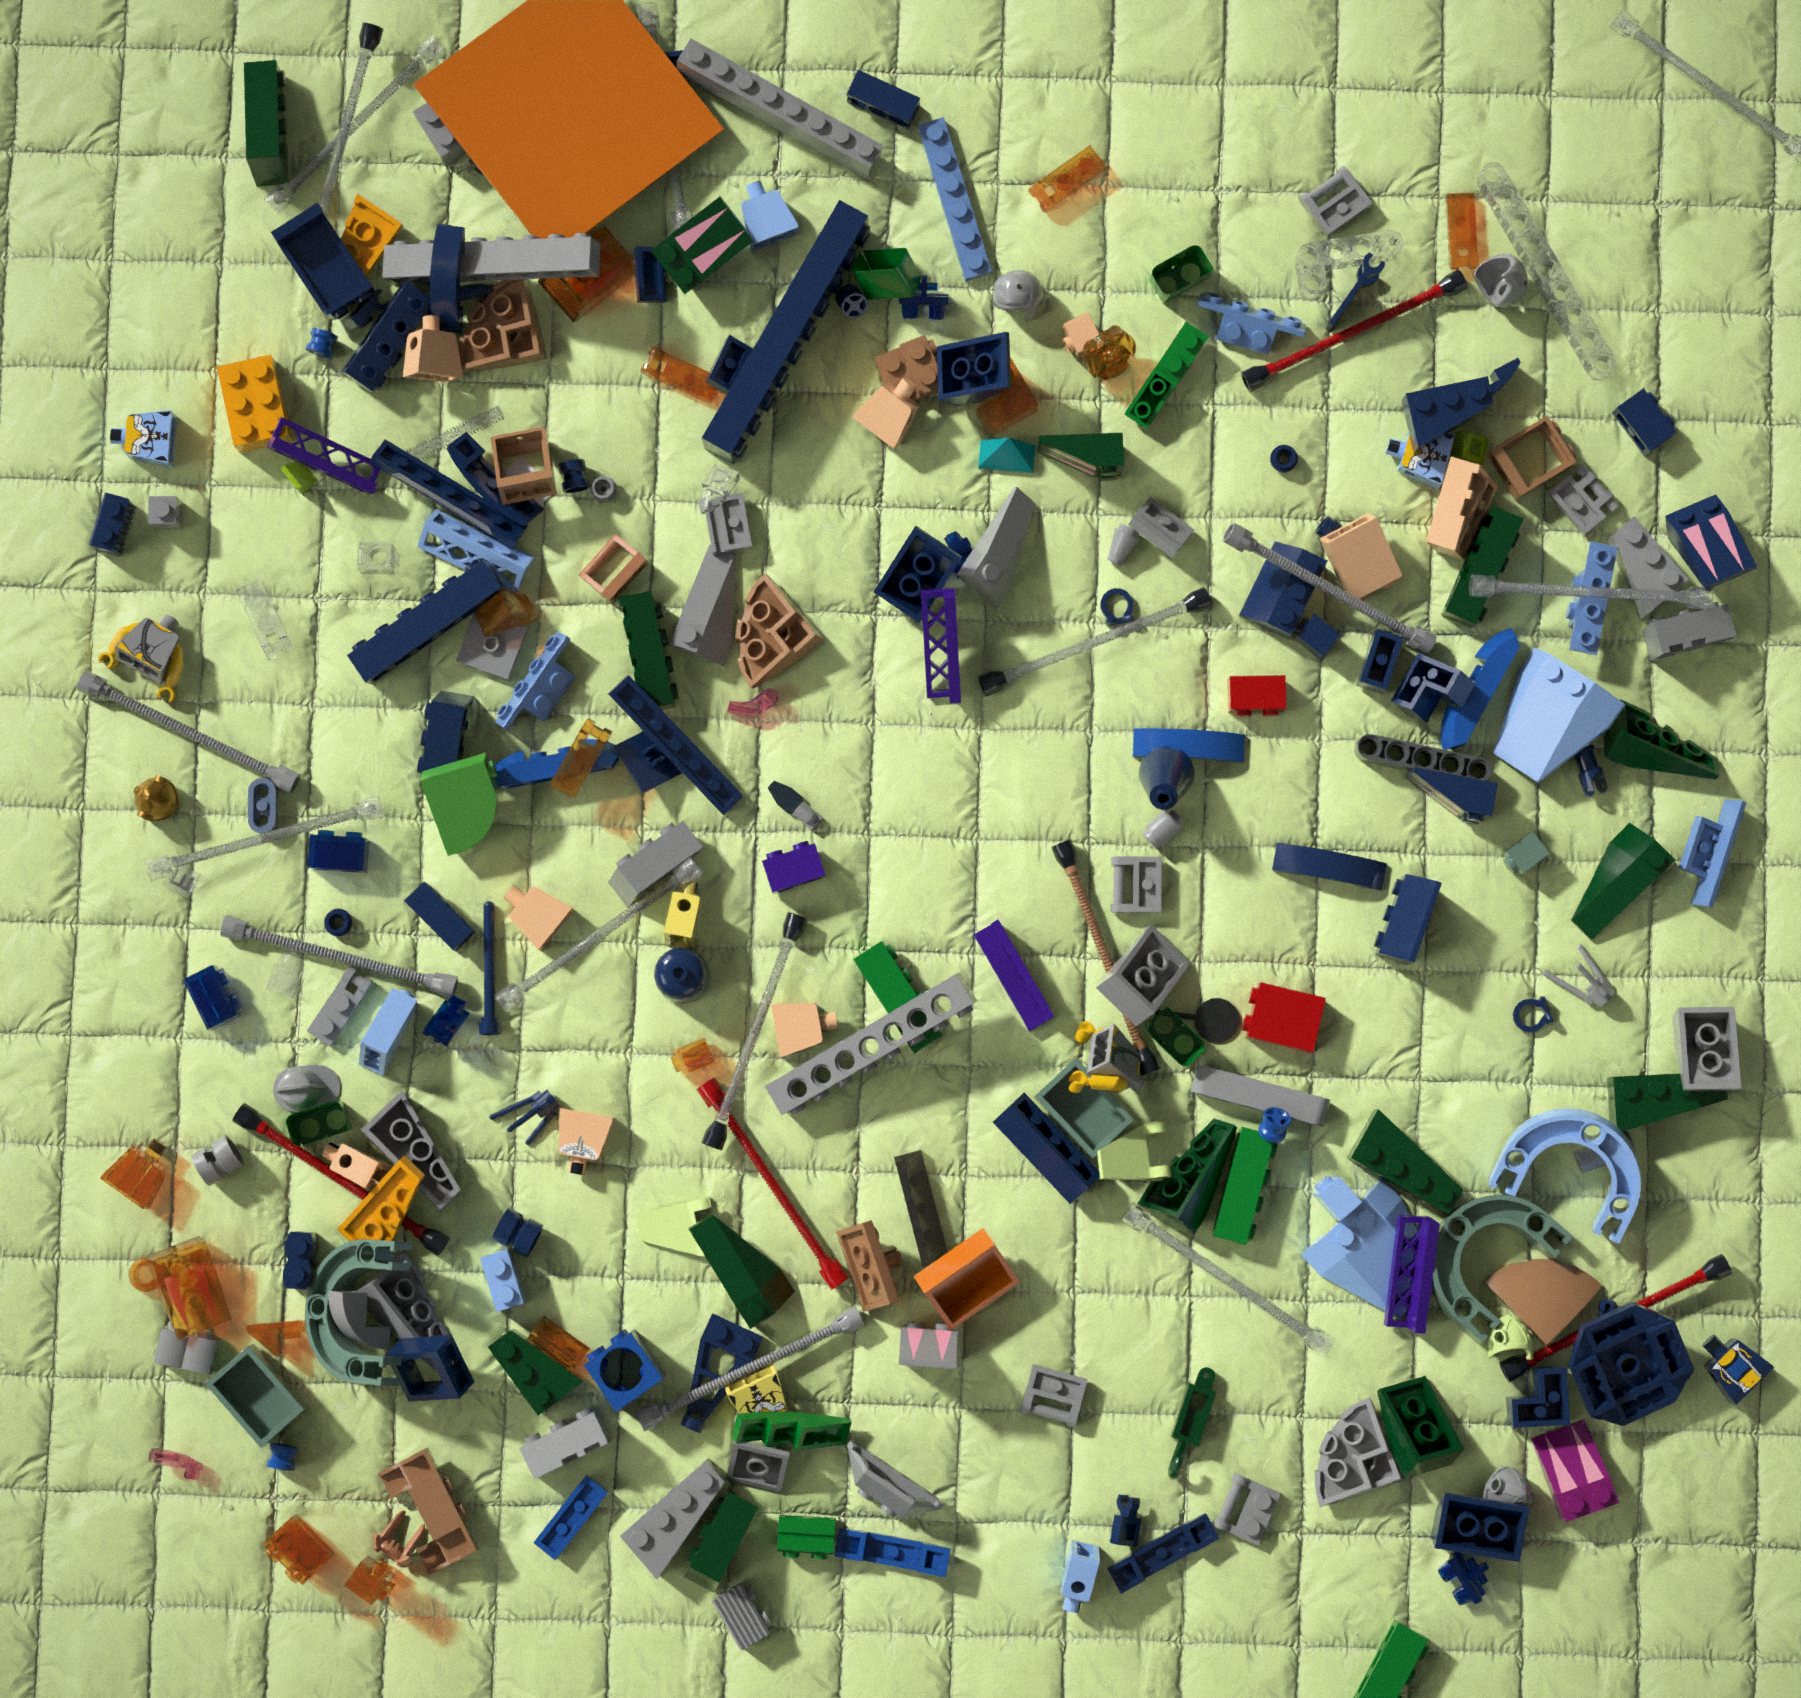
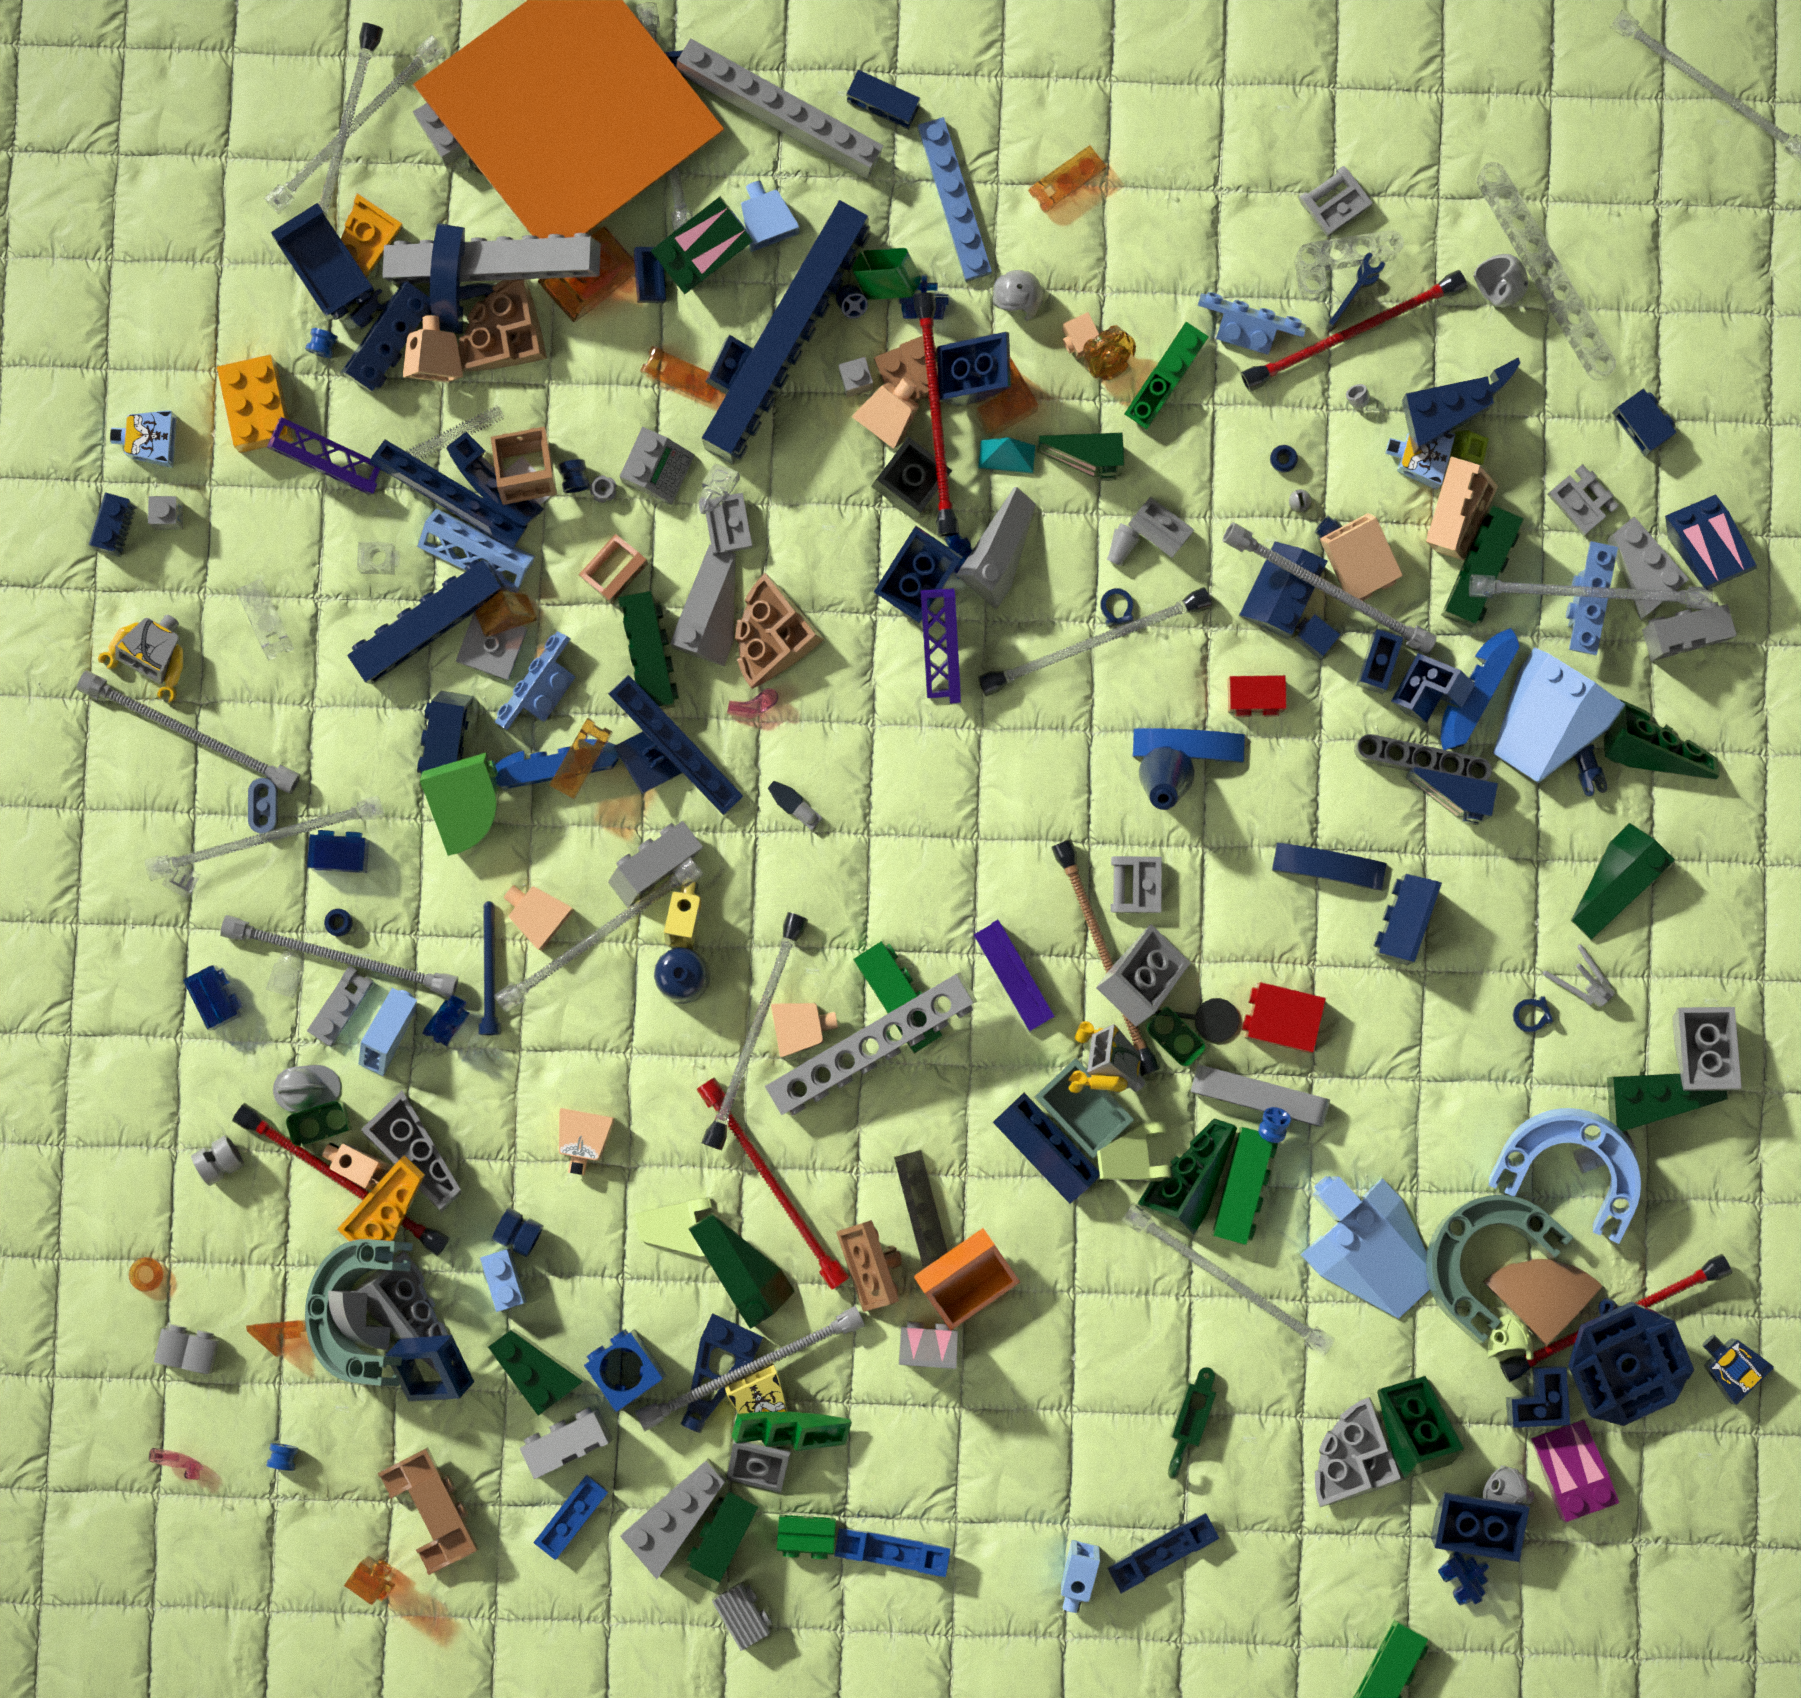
clear orange torso [100,1138,169,1209] -> none
pearl gold helmet [133,775,180,822] -> none
clear orange slope [146,1236,232,1340] -> none
sand green piece [205,1344,309,1448] -> none
dark green wedge [244,60,289,187] -> none
clear orange slope [263,1514,336,1585] -> none
lime slope [281,462,317,494] -> none
dark blue brick [283,1231,319,1290] -> none
nougat piece [373,1510,425,1568] -> none
dark blue piece [404,881,476,952] -> none
dark blue plant [489,1090,560,1145] -> none
clear orange plate [527,1316,590,1372] -> none
clear orange brick [670,1037,715,1076] -> none
dark purple brick [762,841,826,895] -> none
light grey wedge [847,1439,945,1517] -> none
light grey plate [1020,1364,1088,1428] -> none
dark blue plate [1110,1494,1141,1547] -> none
light grey brick [1142,809,1183,849] -> none
green piece [1149,245,1214,304] -> none
light grey plate [1212,1472,1281,1546] -> none
dark green wedge [1347,1109,1463,1214] -> none
dark purple fence [1384,1215,1440,1334] -> none
clear orange plate [1445,193,1479,270] -> none
medium nougat window [1487,416,1576,501] -> none
sand green brick [1502,831,1550,876] -> none
medium blue bracket [1678,799,1747,908] -> none
none -> light grey slope [619,427,695,505]
none -> light grey brick [839,357,873,398]
none -> pearl dark grey brick [871,437,953,520]
none -> red hose [913,292,960,537]
none -> light grey hinge [1289,489,1312,513]
none -> light grey hinge [1346,384,1370,409]

